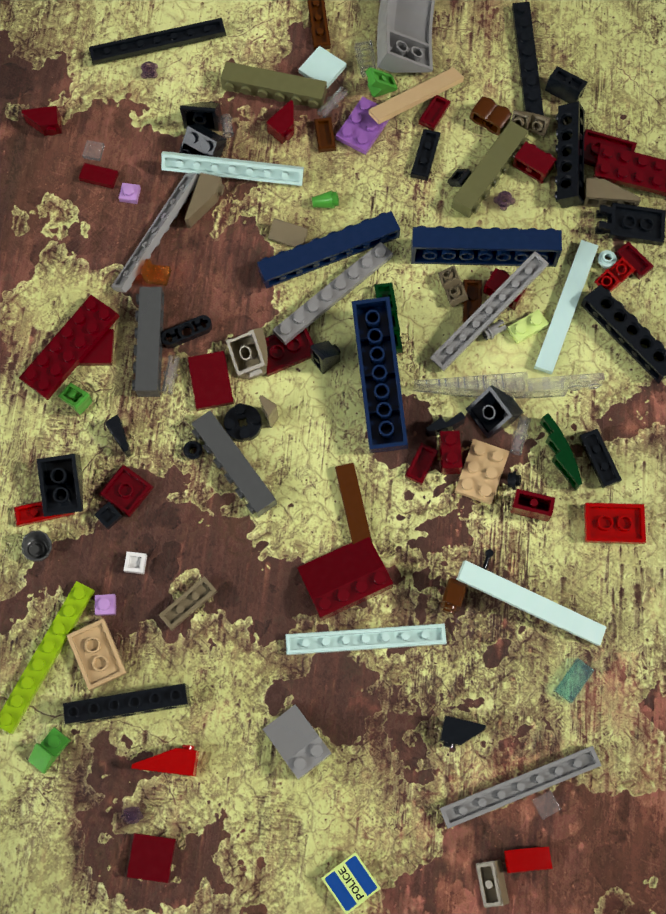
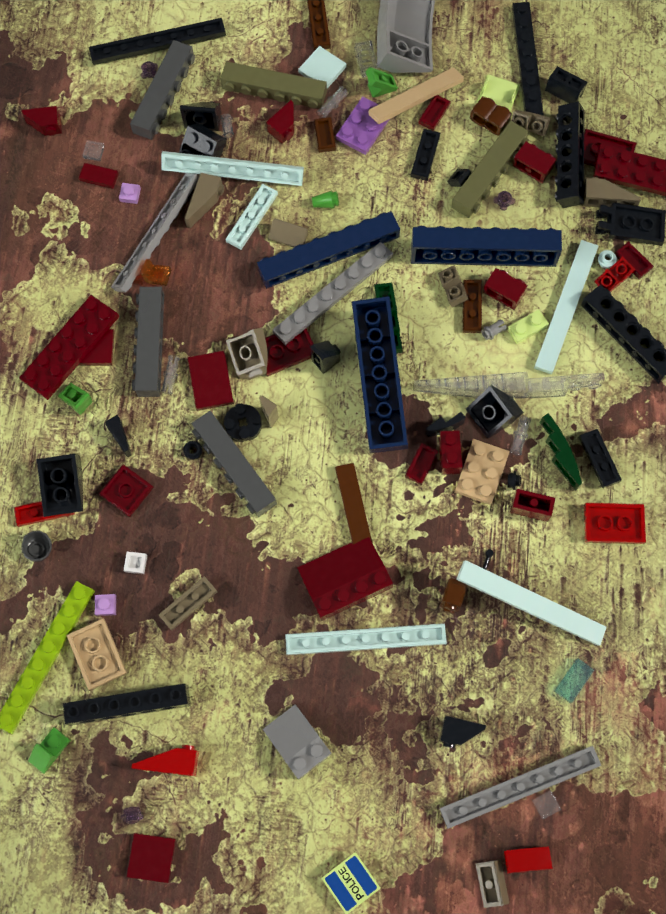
black plate [94,502,122,530] -> none
black beam [161,315,212,348] -> none
light grey plate [430,251,549,372] -> none
none -> dark grey brick [130,40,195,140]
none -> light aqua tile [225,184,278,250]
none -> yellowish green piece [477,74,521,111]

